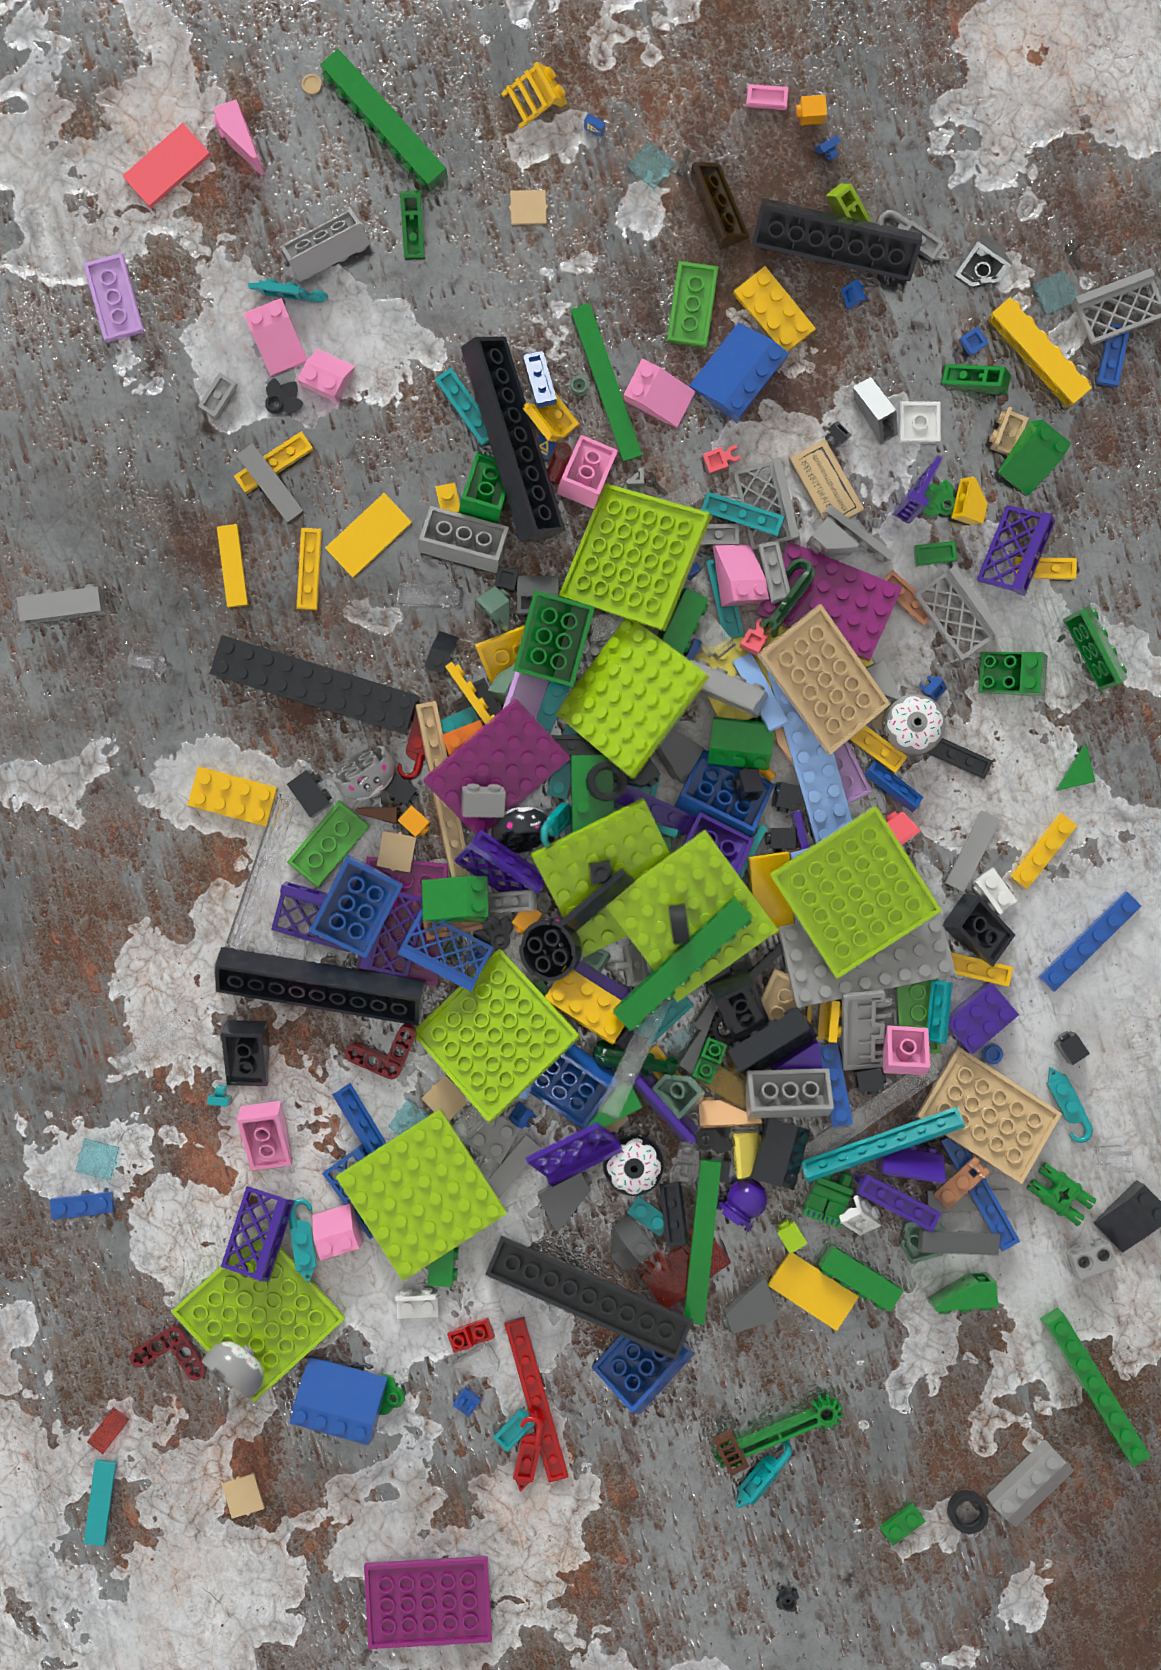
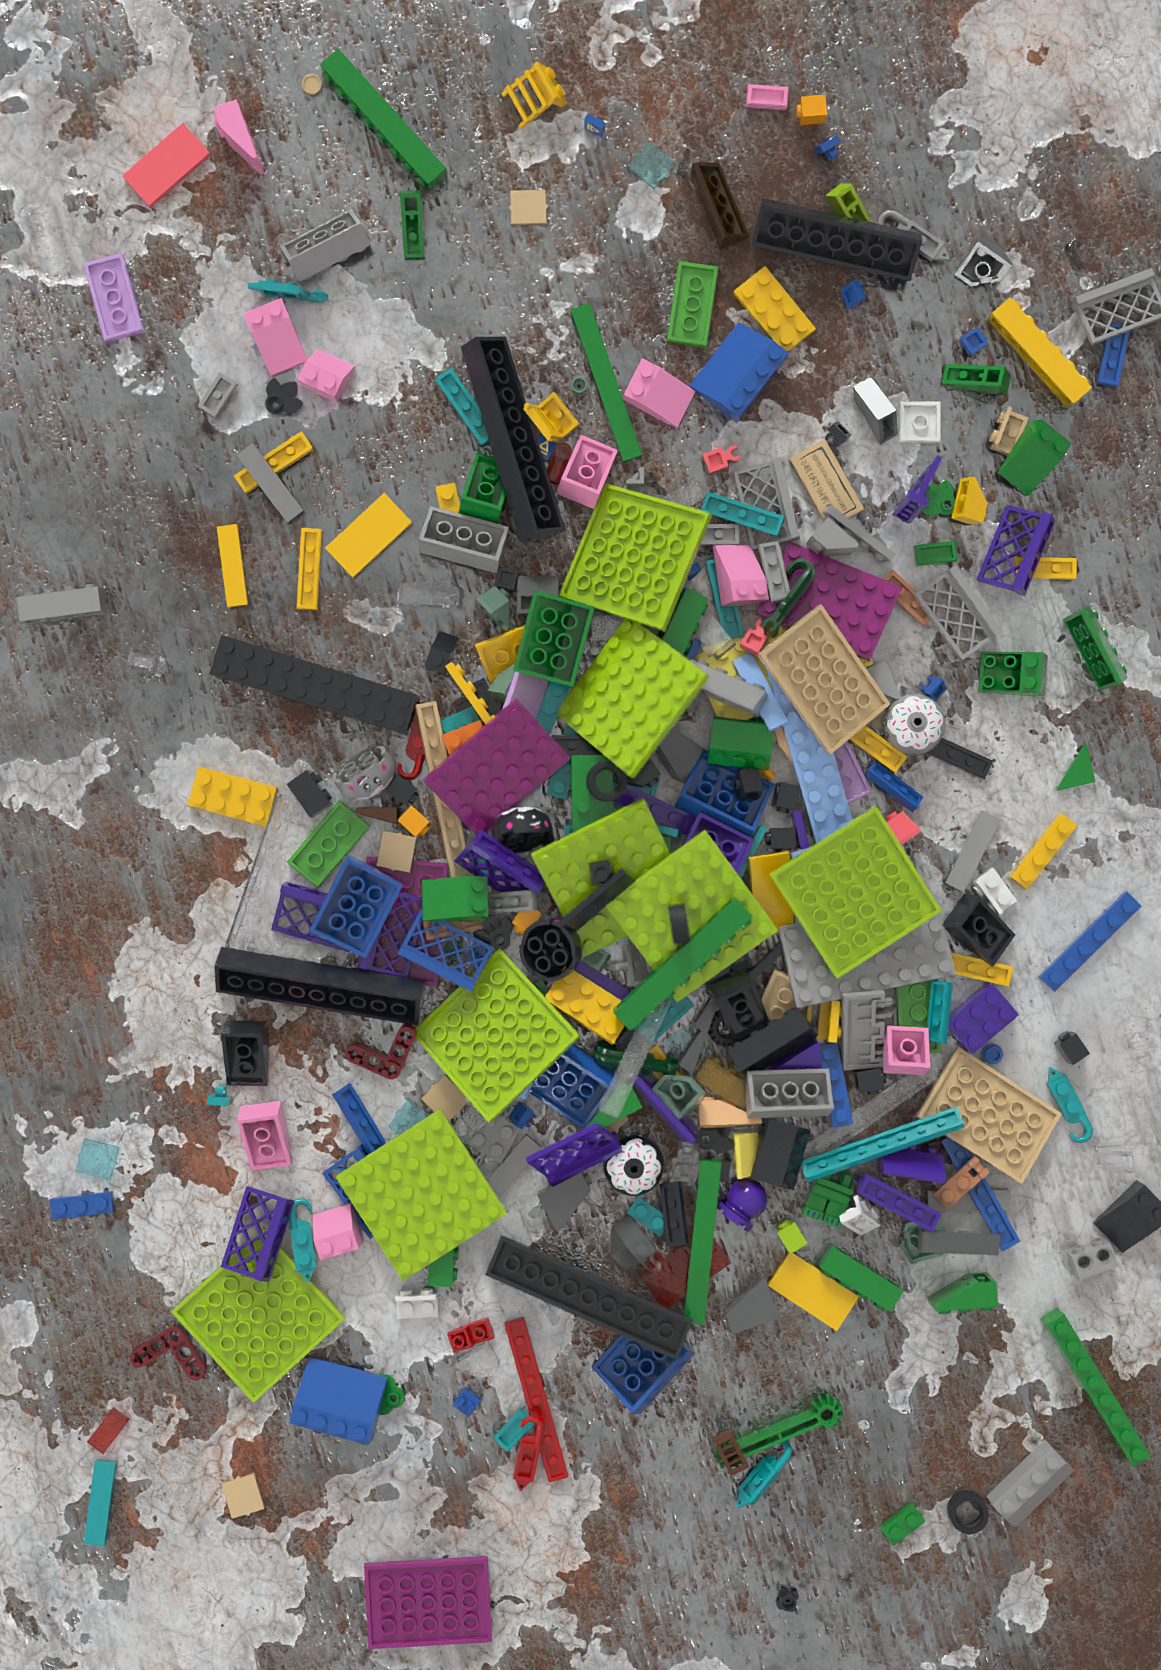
light grey cylinder [201,1341,264,1399] -> none
light grey brick [461,784,505,817] -> none
plate [523,351,557,408] -> none
teal plate [541,802,571,847] -> none
green slope [691,1037,727,1085] -> none
green pin [1026,1162,1097,1226] -> none
clear light blue piece [1032,270,1077,315] -> none

